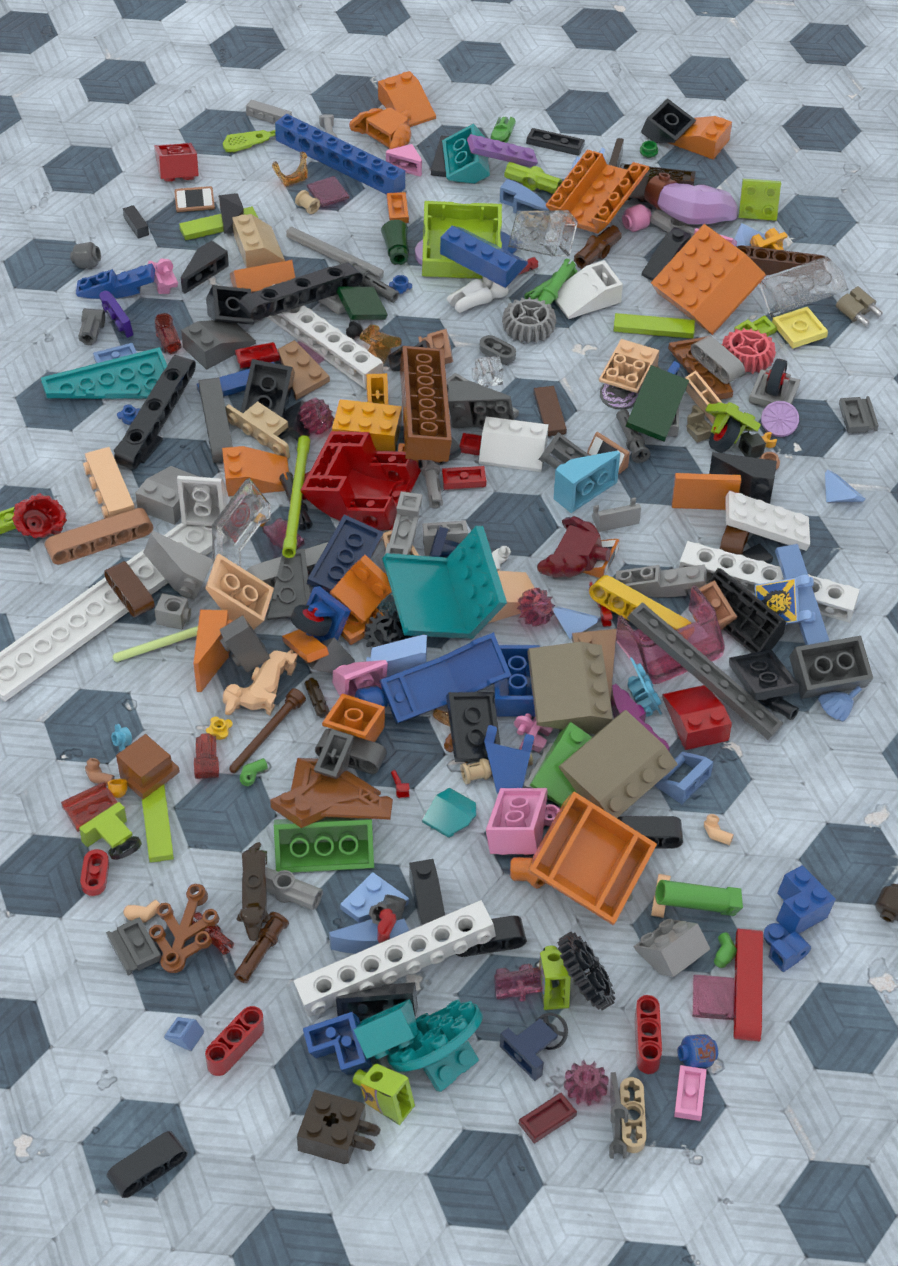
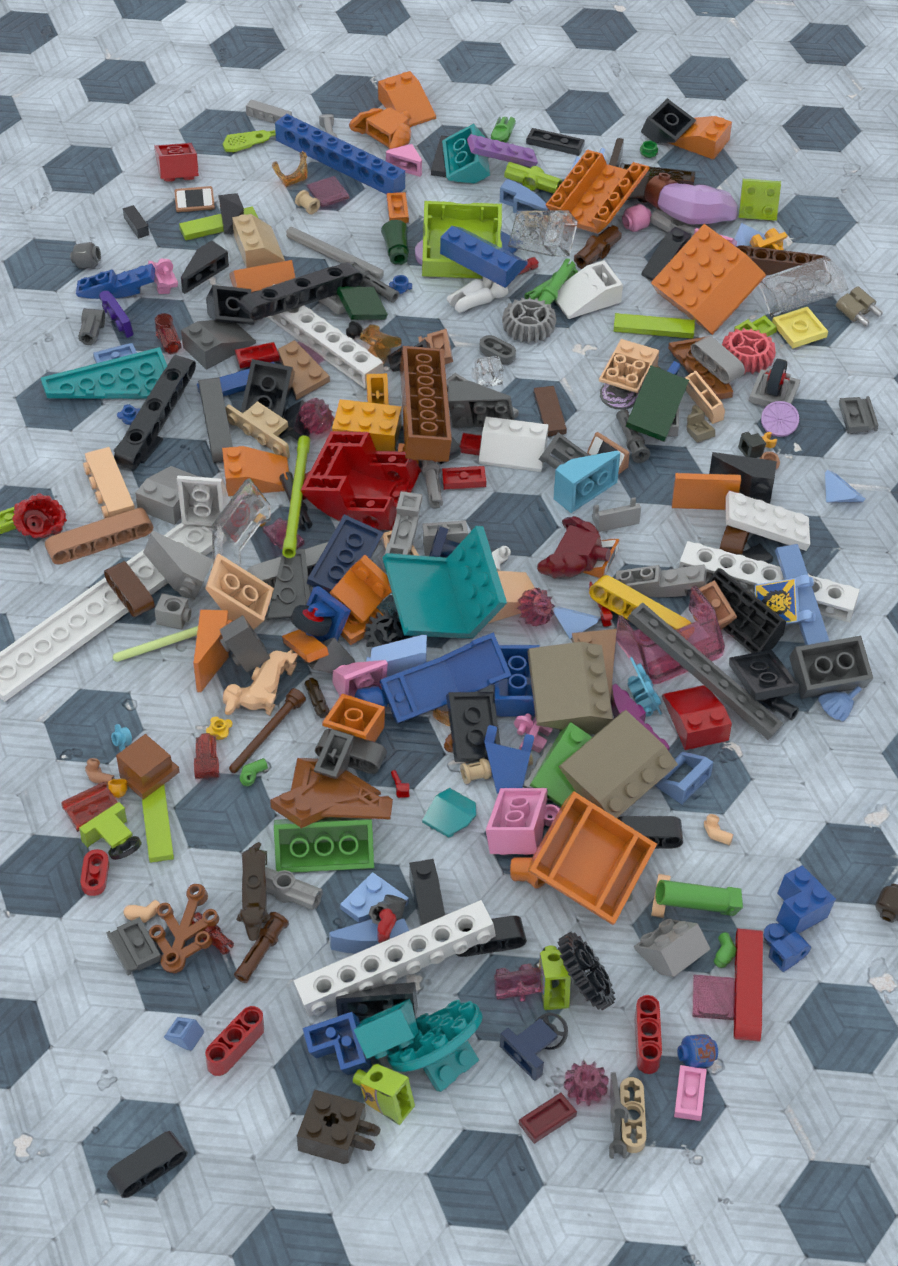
plate [705,402,761,453] -> none

